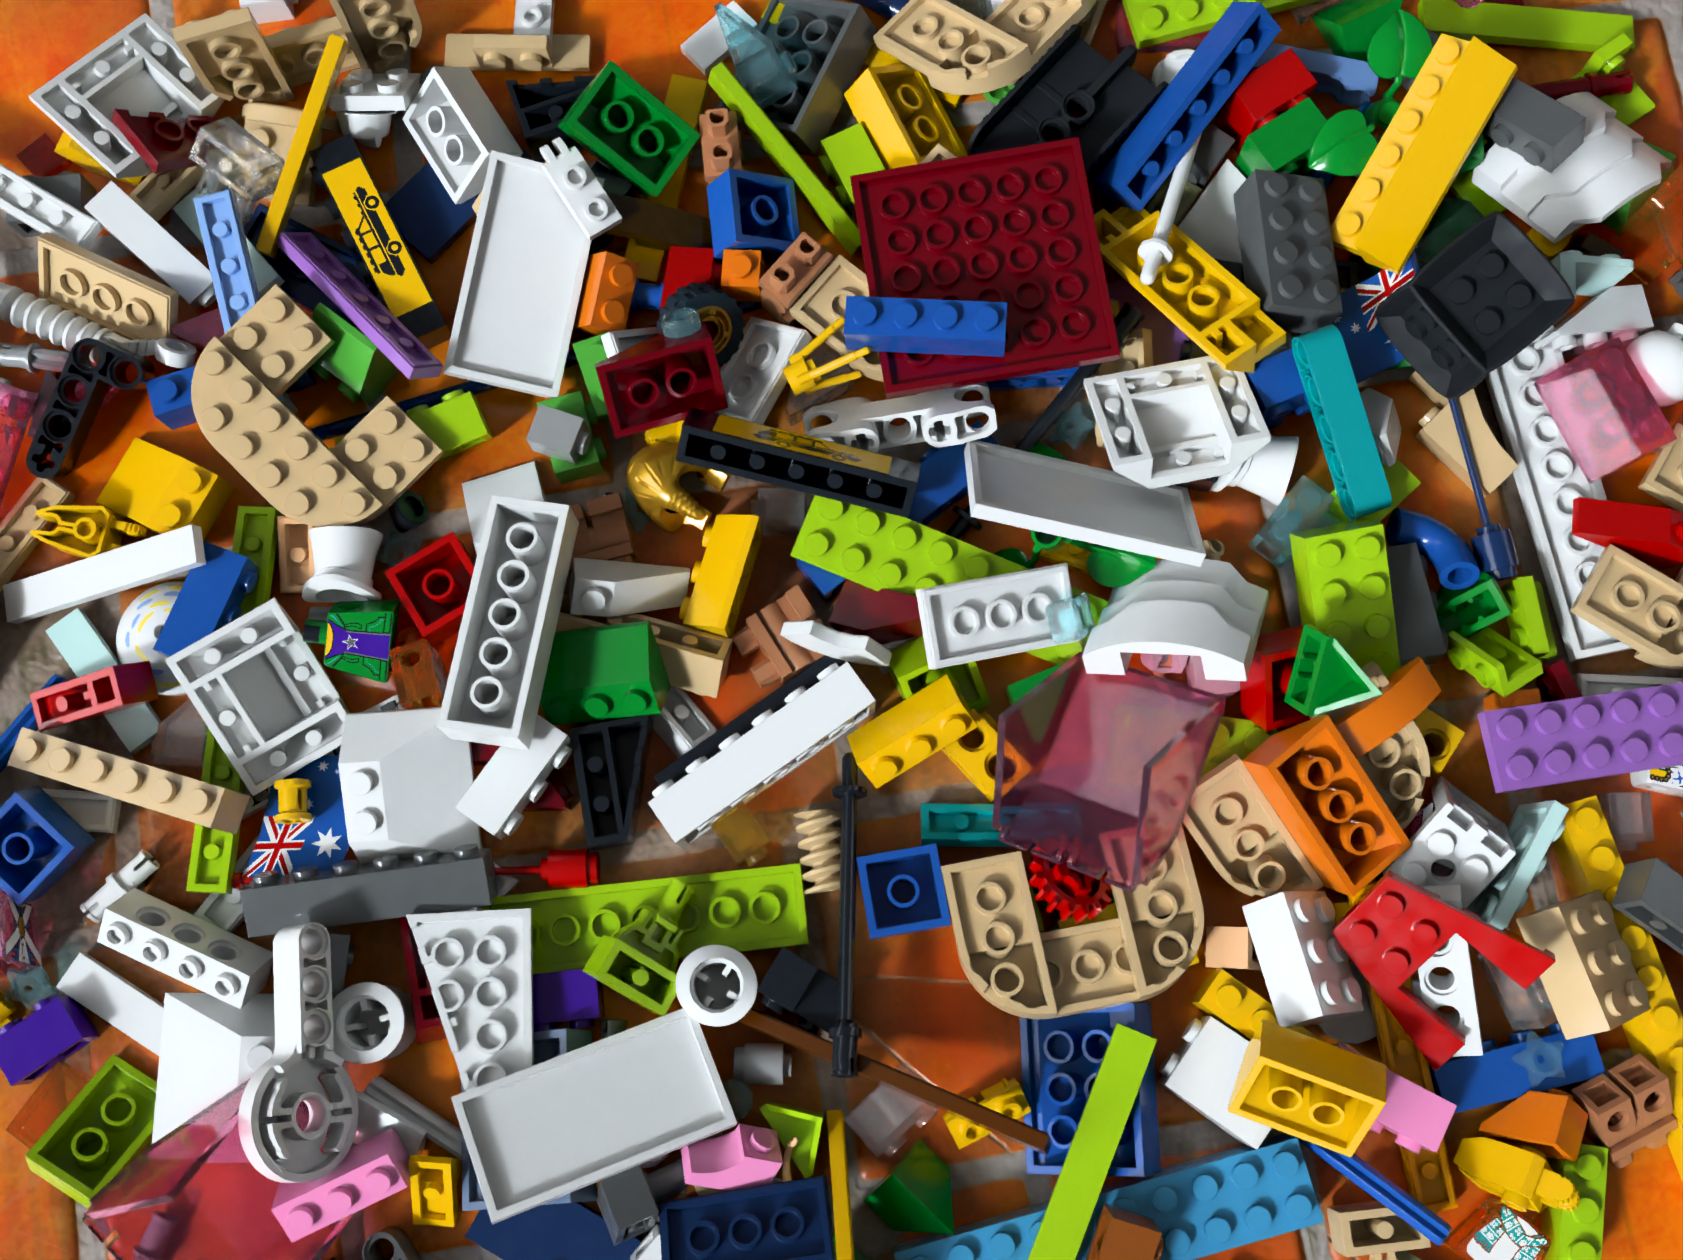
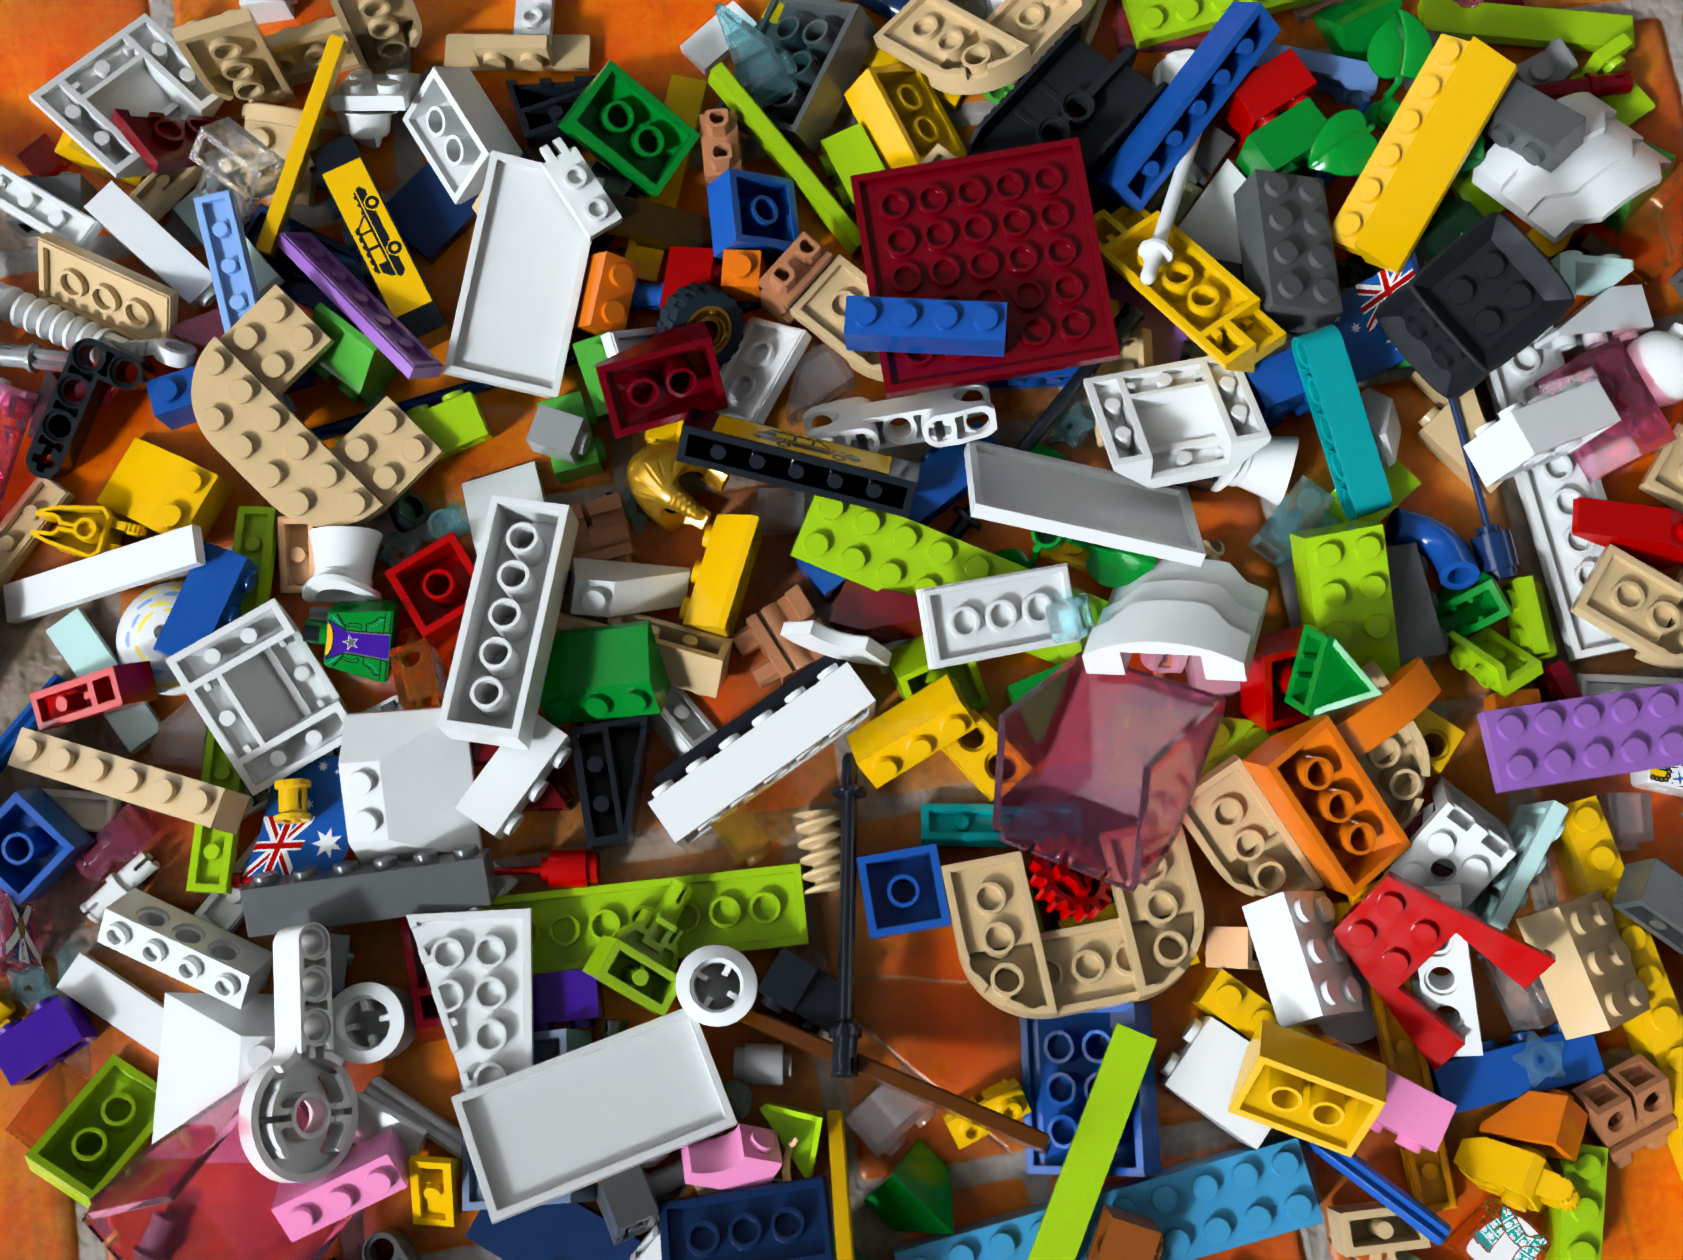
clear light blue tile [660,308,702,338] -> none
yellow plant [782,317,871,396] -> none
none -> clear pink connector [75,803,159,883]
none -> clear light blue plate [422,503,471,542]
none -> white brick [1463,379,1621,487]
none -> light grey bracket [1514,37,1579,85]

